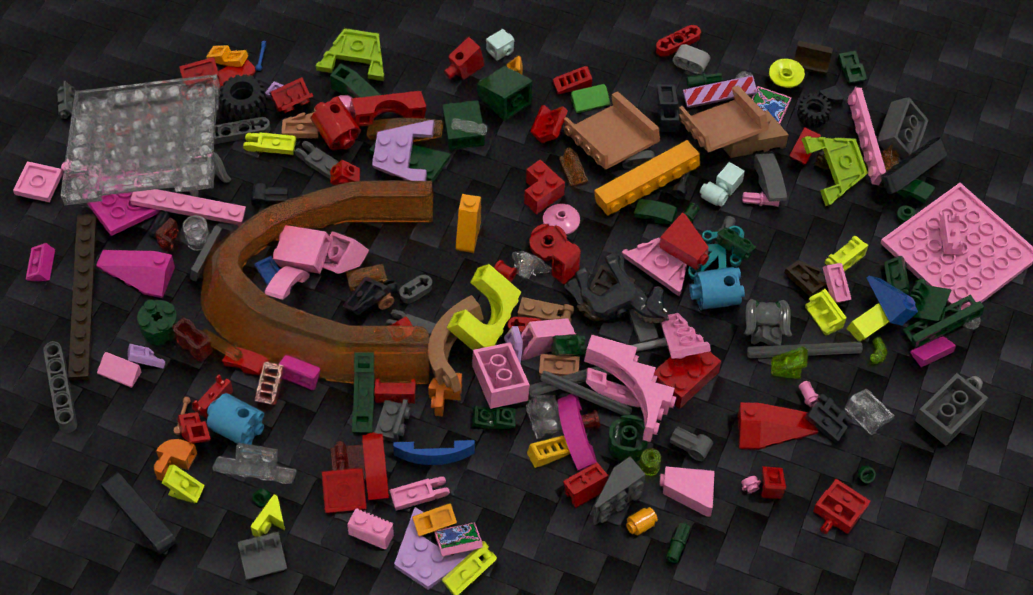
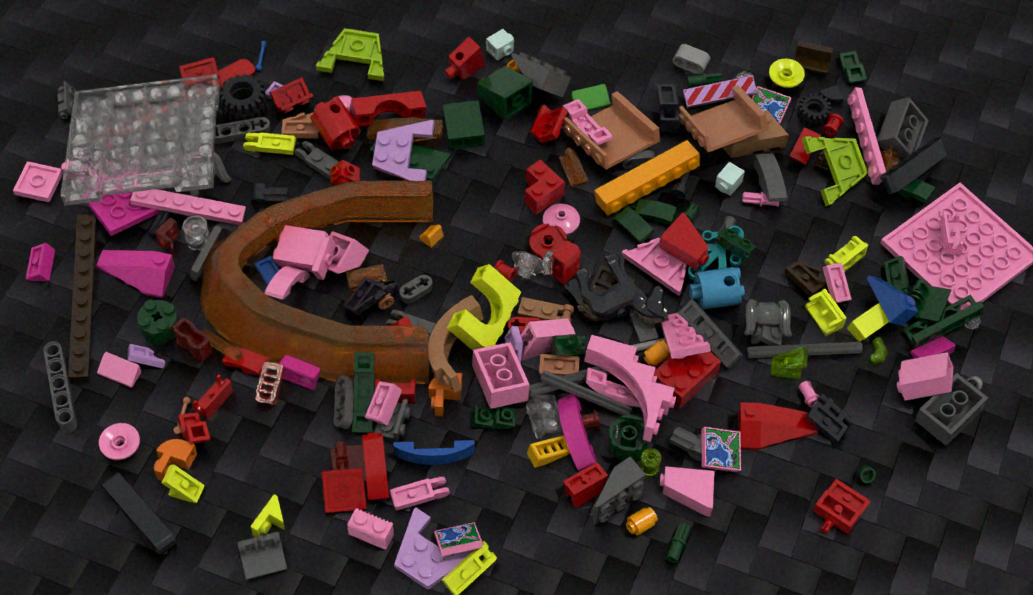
light orange slope [206,45,248,67] -> none
dark azure cylinder [207,393,264,448] -> none
clear bracket [213,443,296,484] -> none
dark green hinge [252,488,271,506] -> none
dark green slope [330,64,381,98] -> none
light orange slope [412,503,457,536] -> none
clear axle [451,118,487,135] -> none
light orange slope [456,194,481,253] -> none
red slope [553,66,592,94] -> none
red beam [656,25,701,57] -> none
light aqua brick [700,182,729,207] -> none
bright pink plate [741,476,761,493] -> none
red slope [762,466,786,499] -> none
clear bracket [845,389,894,435] -> none
dark green plate [897,206,916,223] -> none
none -> bright pink dish [99,423,140,460]
none -> bright pink plate [312,237,336,280]
none -> dark grey beam [334,375,354,429]
none -> bright pink slope [365,381,402,426]
none -> light orange slope [419,224,443,248]
none -> dark grey slope [511,52,571,97]
none -> clear arm [542,250,555,275]
none -> bright pink slope [563,99,613,145]
none -> dark green slope [615,206,655,243]
none -> light orange brick [644,339,671,367]
none -> dark grey hinge [678,299,743,368]
none -> tile [701,427,741,472]
none -> red bush [822,113,844,138]
none -> bright pink brick [897,352,954,400]

